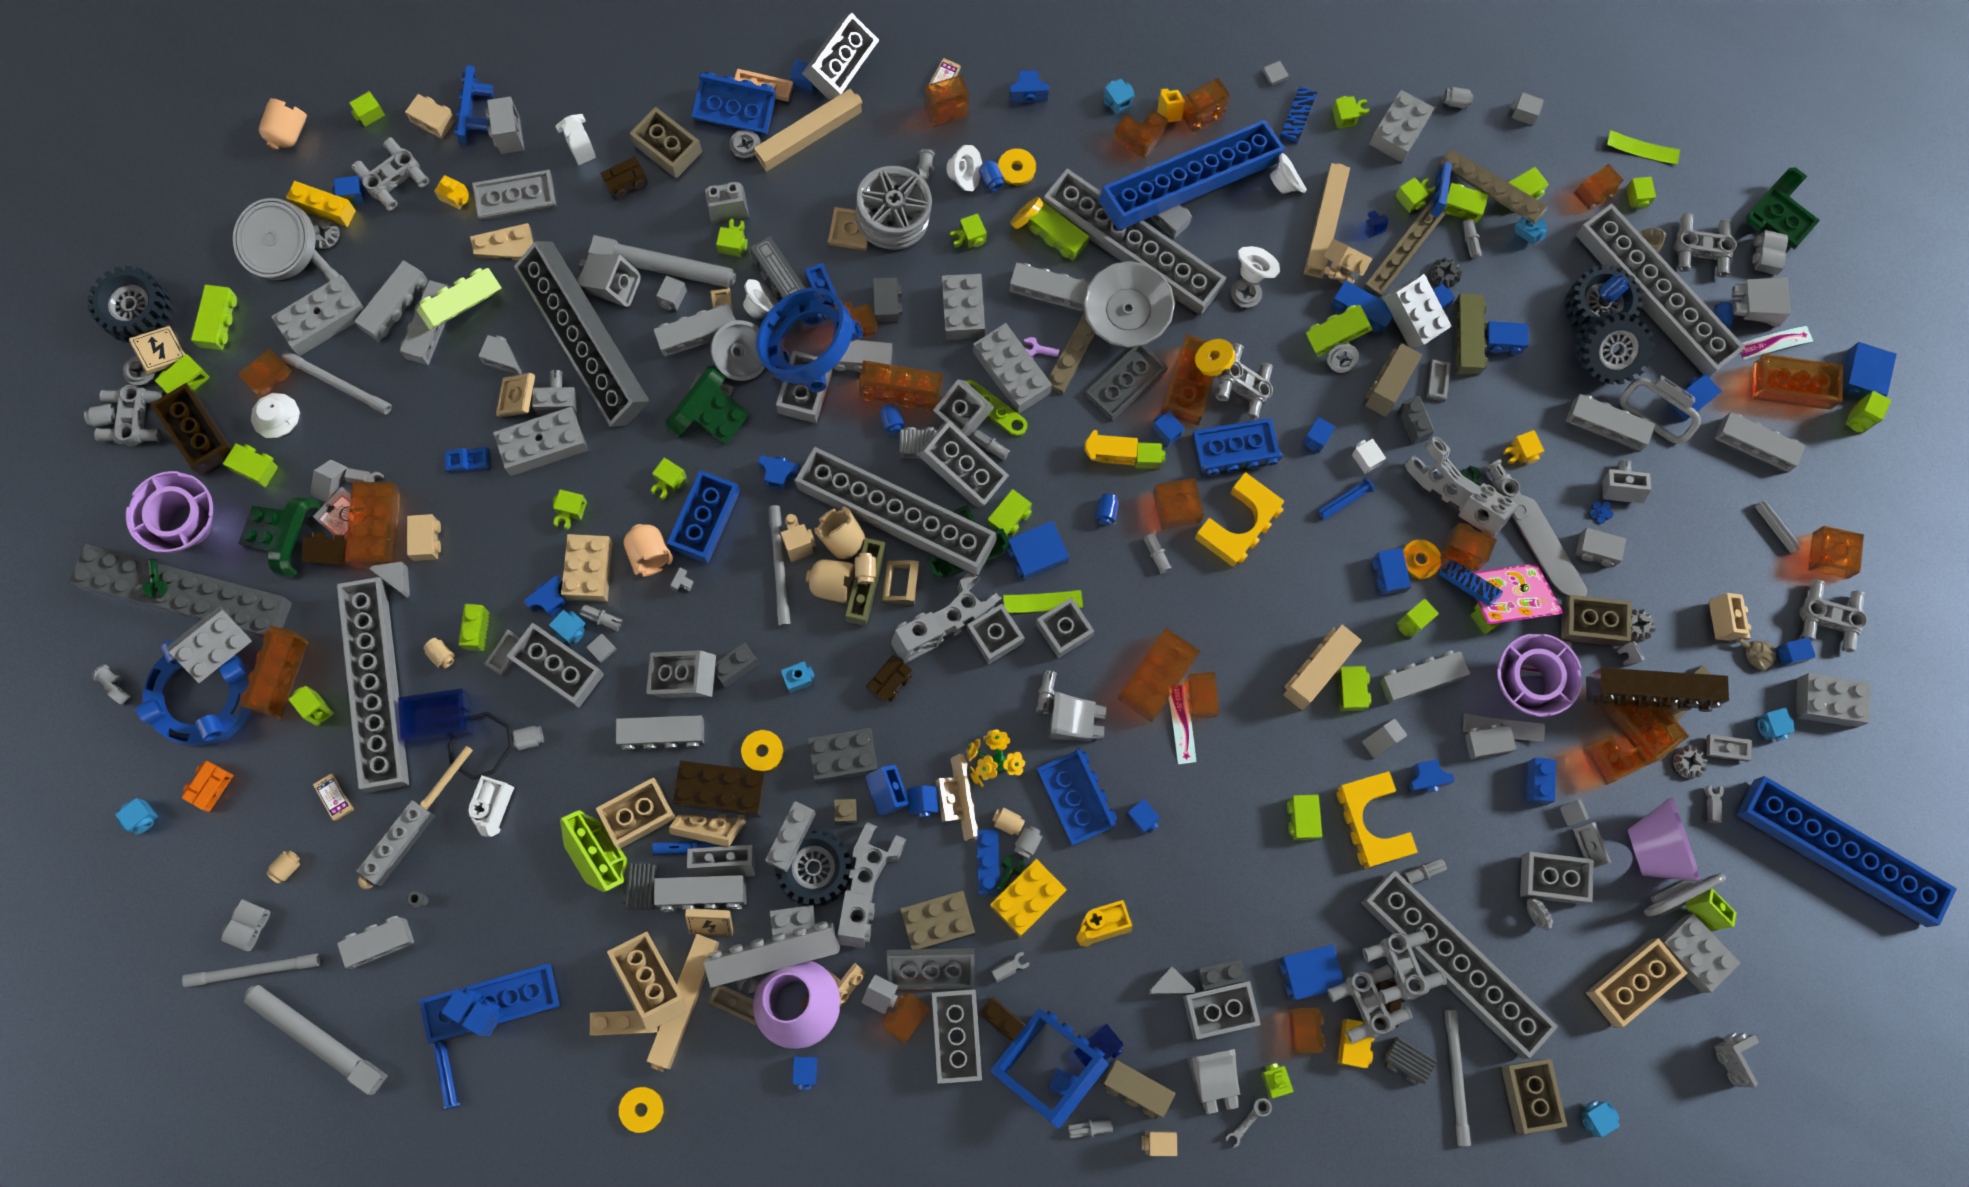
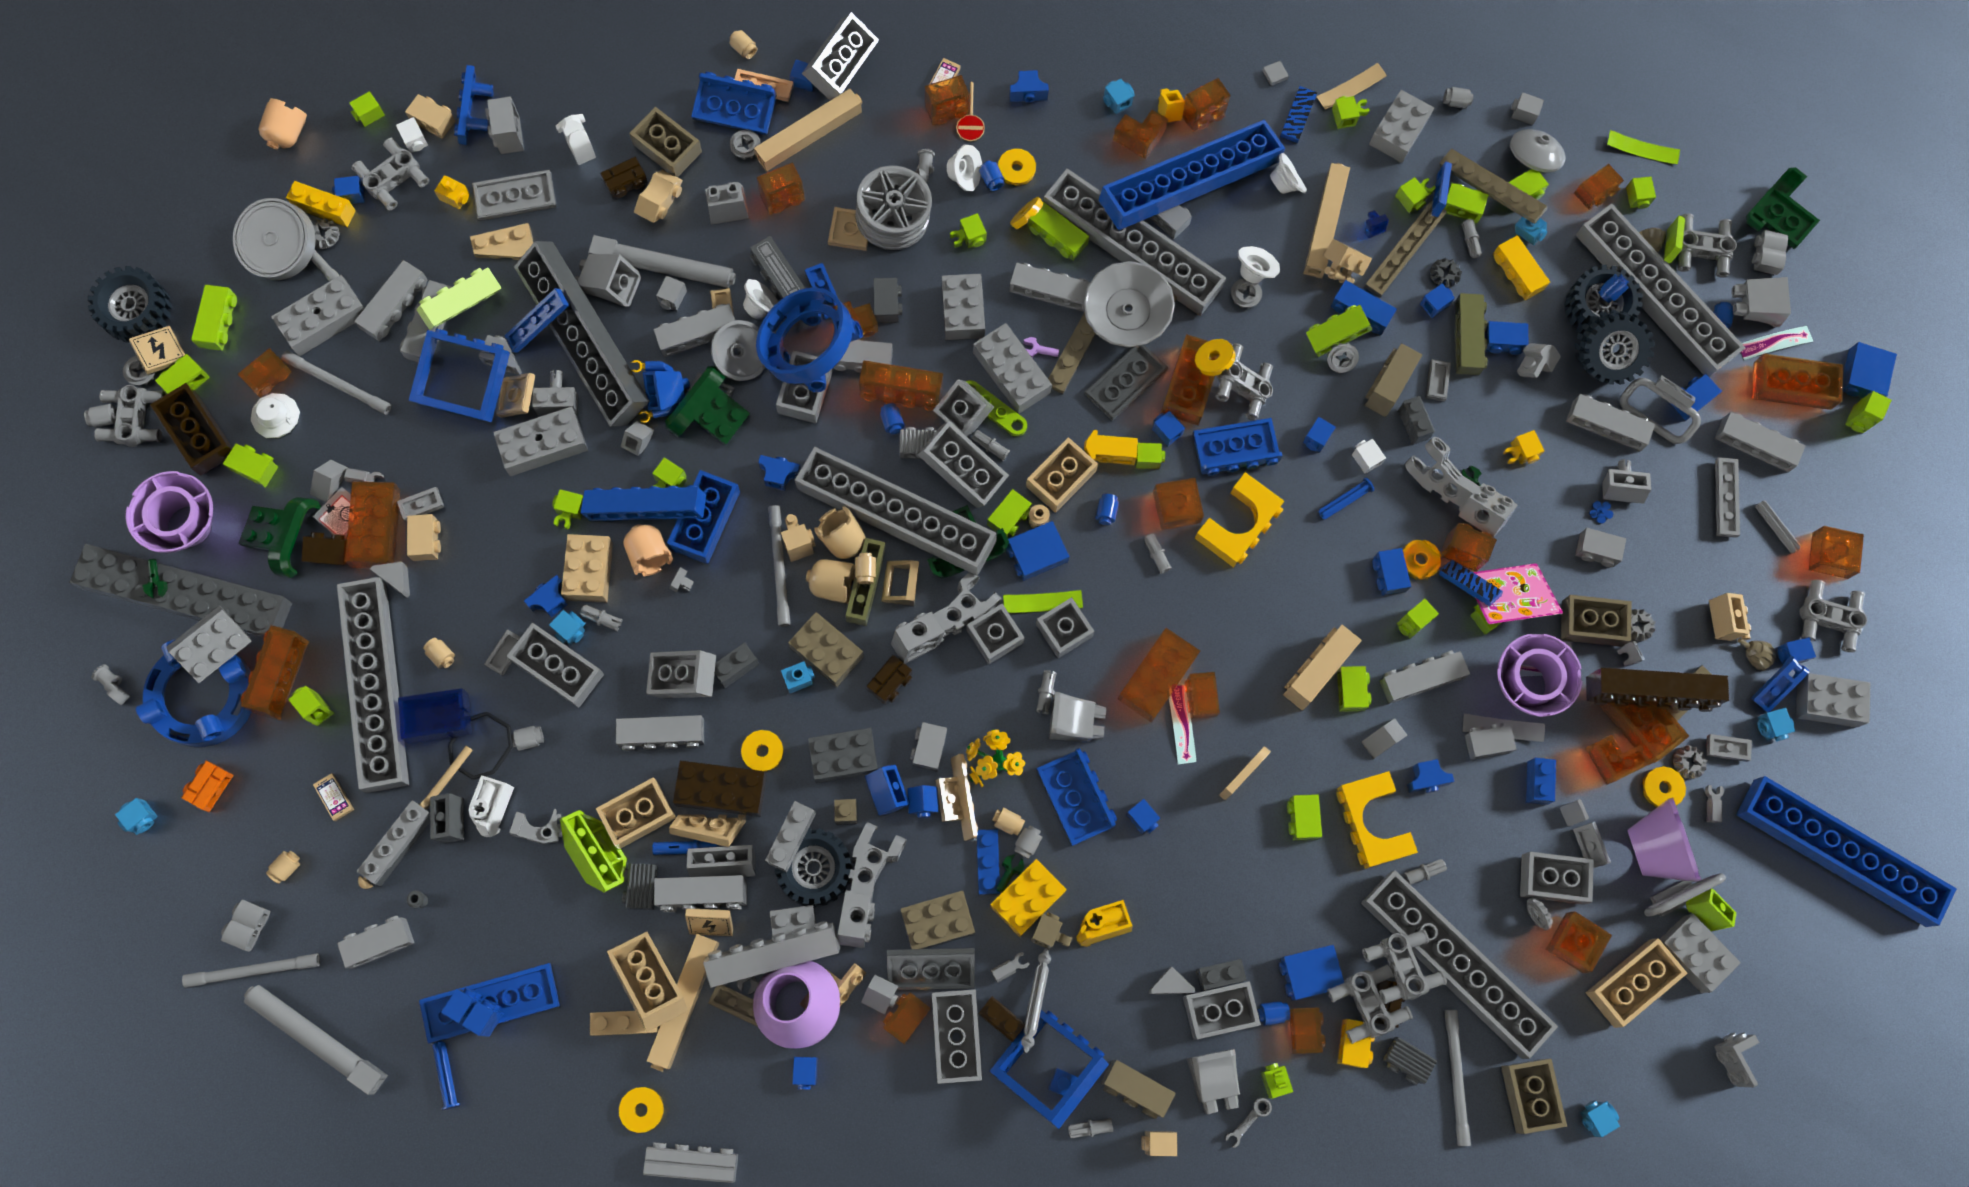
blue slope [445,447,490,472] -> none
lime brick [458,604,490,651] -> none
light grey tile [586,633,617,663] -> none
lime brick [716,219,748,257] -> none
clear blue bracket [1073,1024,1125,1068] -> none
brick [1383,274,1452,349] -> none
light grey piece [1484,459,1587,597] -> none
none -> white brick [396,117,428,153]
none -> light grey plate [397,487,444,522]
none -> blue window [409,328,510,423]
none -> dark grey brick [430,793,464,843]
none -> blue plate [504,288,569,353]
none -> light grey tile [509,809,562,845]
none -> blue brick [581,485,706,521]
none -> light grey brick [621,421,654,456]
none -> blue torso [630,360,690,423]
none -> tan brick [634,170,683,223]
none -> light grey brick [643,1142,738,1183]
none -> tan brick [729,30,758,59]
none -> clear orange brick [757,162,805,215]
none -> dark tan brick [788,612,864,688]
none -> light grey brick [910,722,947,772]
none -> piece [956,82,985,142]
none -> light grey wheel [1021,948,1051,1053]
none -> tan brick [1026,437,1098,513]
none -> tan brick [1028,505,1050,529]
none -> dark tan brick [1031,912,1072,950]
none -> tan tile [1219,746,1271,800]
none -> blue brick [1257,1001,1290,1026]
none -> tan sticker [1316,63,1387,110]
none -> yellow brick [1493,235,1550,301]
none -> light grey dish [1510,129,1566,172]
none -> light grey brick [1517,343,1561,378]
none -> clear orange brick [1546,911,1612,973]
none -> yellow tile [1642,766,1686,807]
none -> lime tile [1664,215,1685,264]
none -> light grey plate [1715,457,1740,538]
none -> blue plate [1751,656,1809,713]

